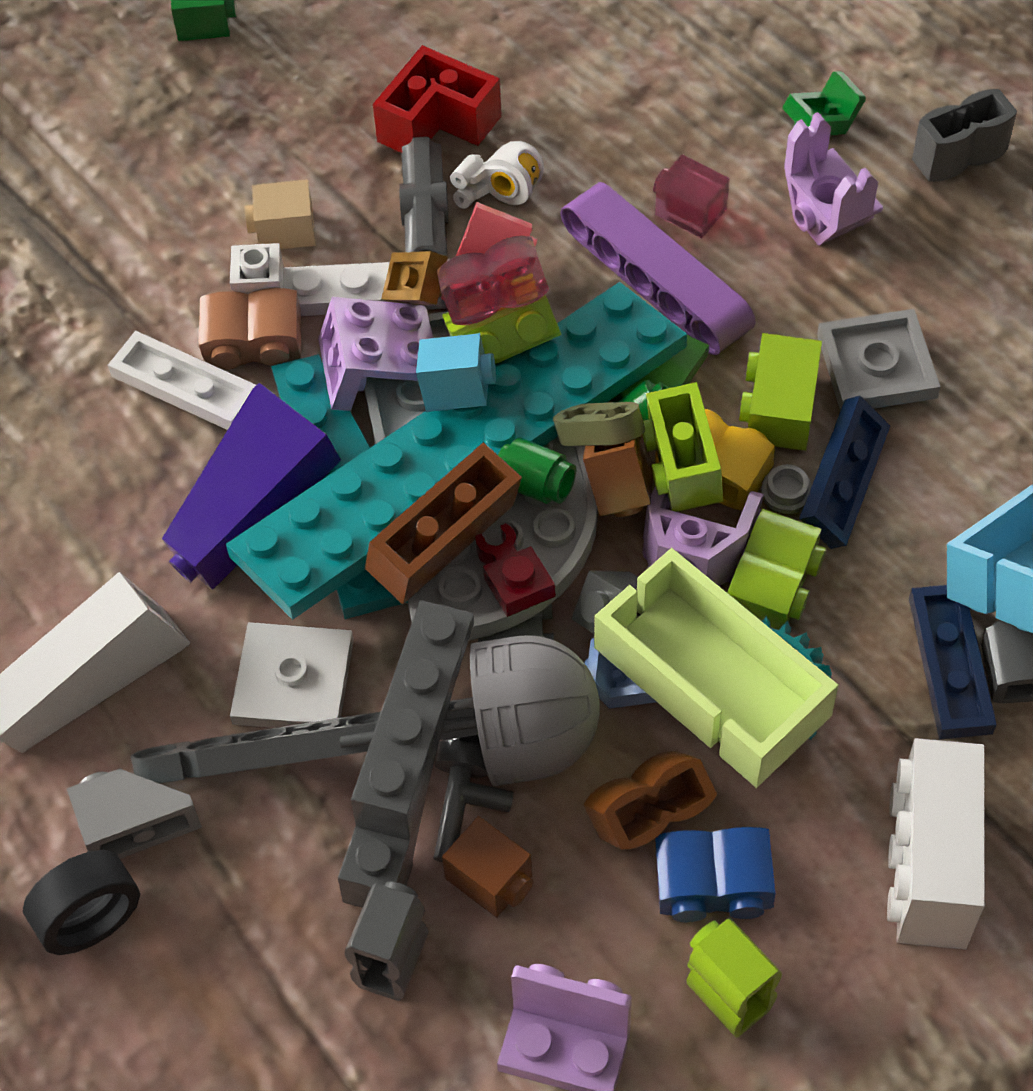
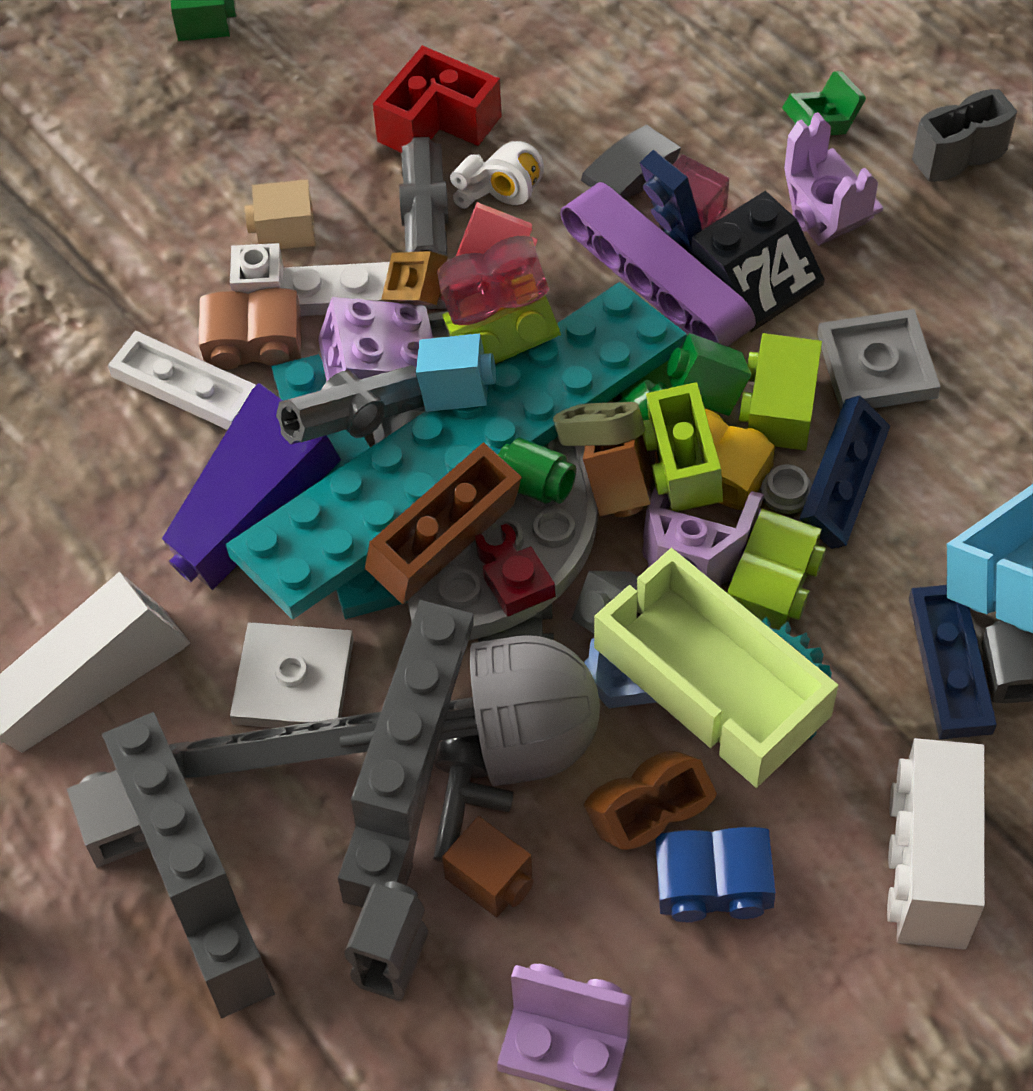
black tyre [22,850,141,955] -> none
lime brick [687,918,782,1038] -> none
none -> dark grey arch [102,712,275,1019]
none -> dark grey piece [276,365,424,445]
none -> dark grey slope [581,125,681,199]
none -> dark blue plate [639,149,703,254]
none -> green brick [667,333,752,416]
none -> black slope [691,190,825,333]

